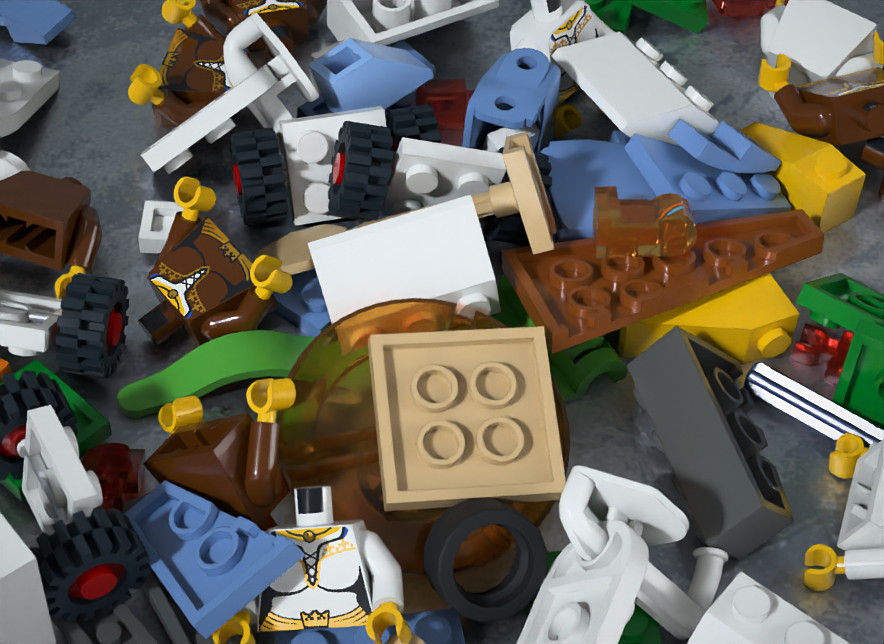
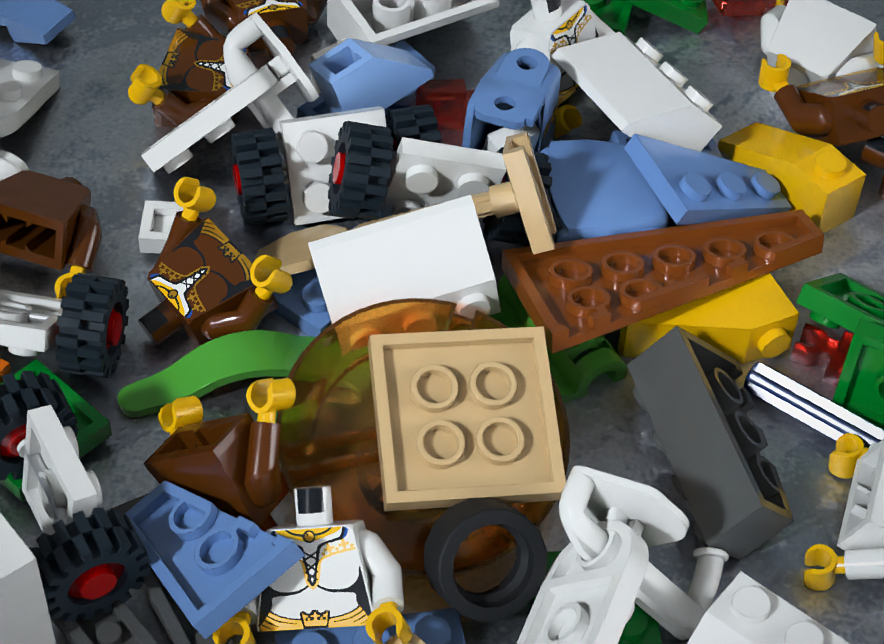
clear red plate [82,442,146,512] -> none
clear orange leg [592,186,697,258] -> none
medium blue slope [668,118,781,173] -> none

